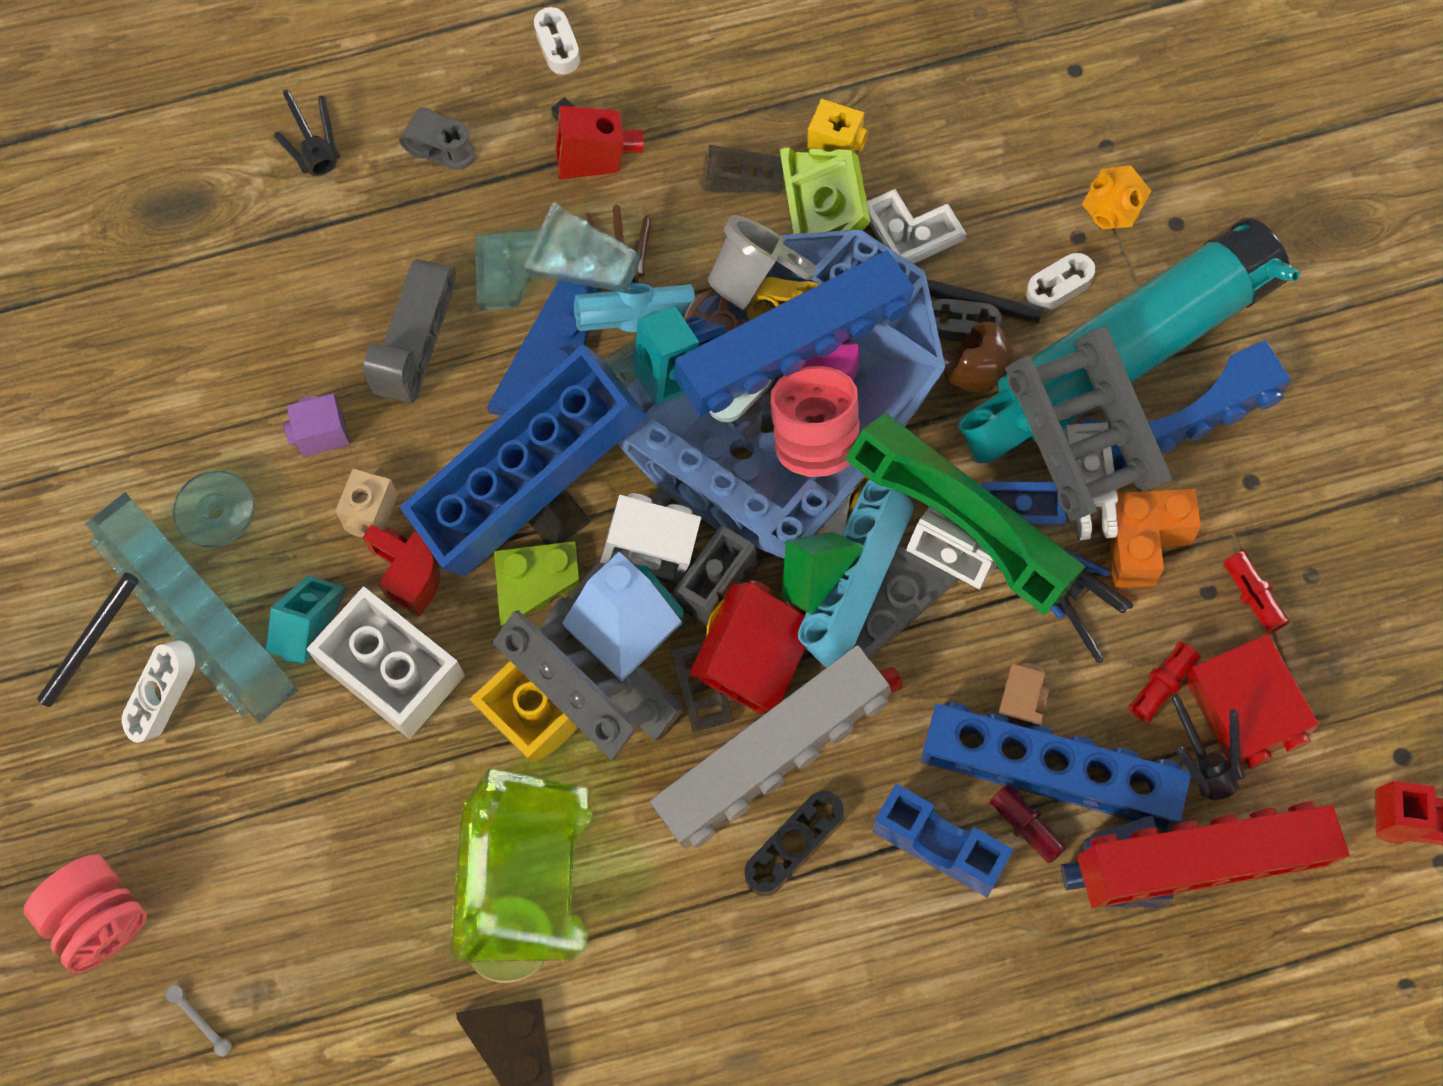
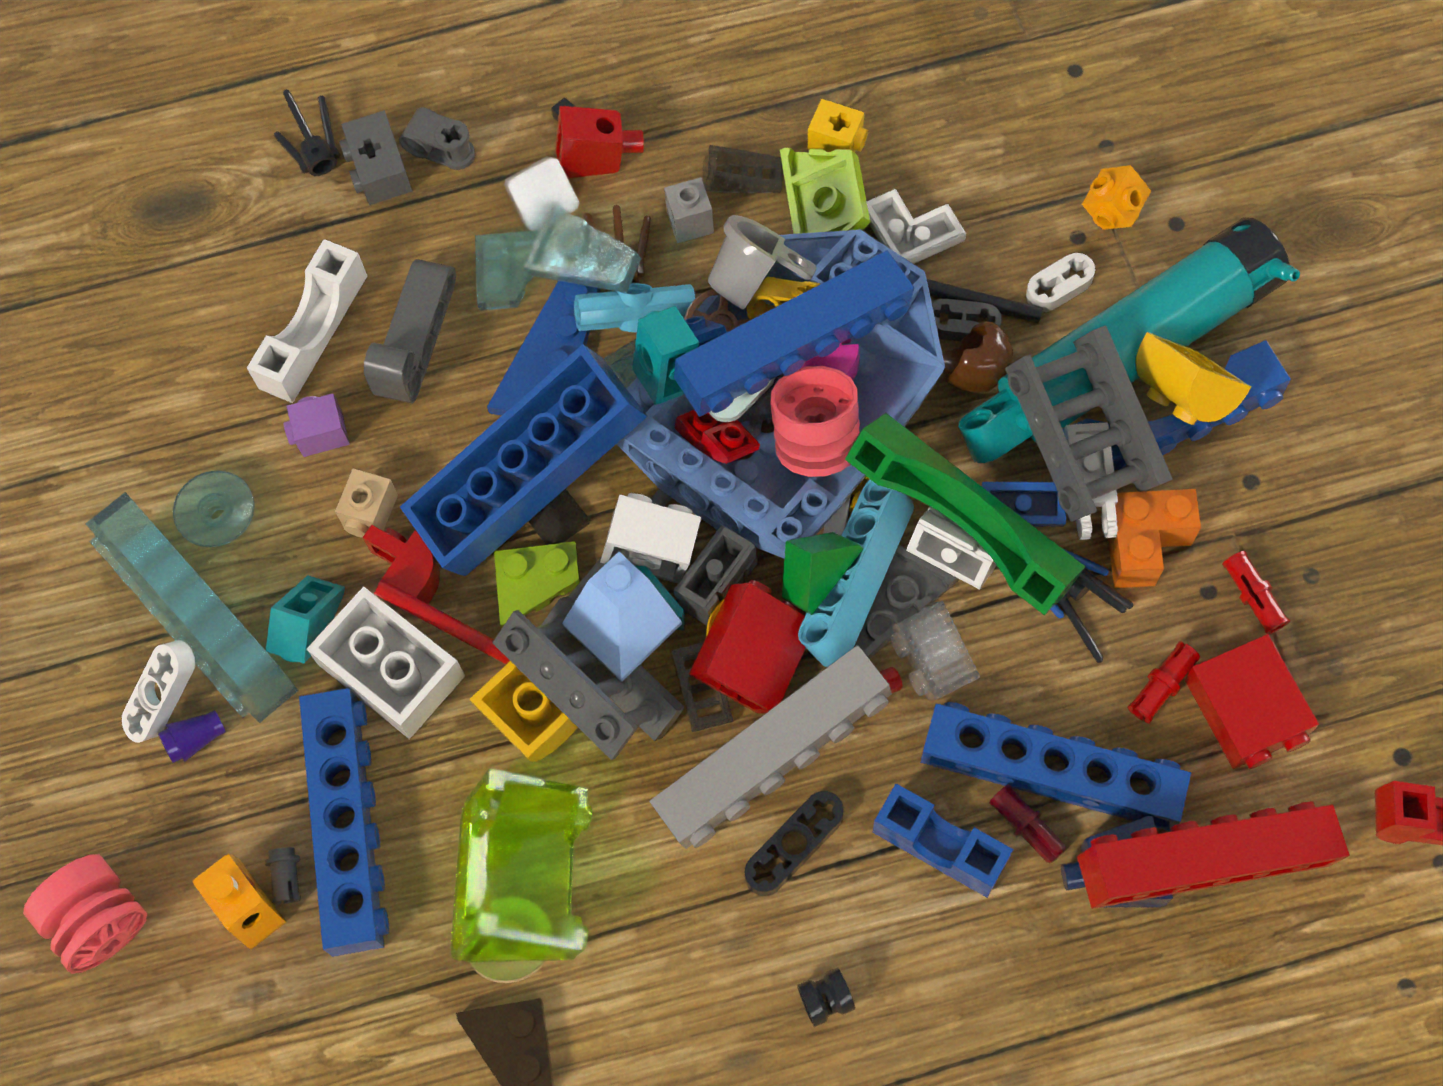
black bar [37,572,139,707] -> none
light grey hinge [165,985,232,1057] -> none
white beam [534,7,580,75] -> none
medium nougat brick [998,663,1049,728] -> none
black plant [1172,694,1245,800] -> none
none -> dark purple cone [158,710,226,763]
none -> light orange torso [192,853,286,950]
none -> white arch [247,239,367,403]
none -> dark grey pin [265,847,301,904]
none -> blue brick [299,688,389,957]
none -> dark grey brick [339,110,412,205]
none -> red bar [374,579,510,664]
none -> clear piece [504,156,579,232]
none -> light grey brick [664,177,714,243]
none -> red slope [674,410,760,464]
none -> black wheel [797,967,856,1027]
none -> clear brick [890,601,980,700]
none -> yellow brick [1136,332,1251,425]

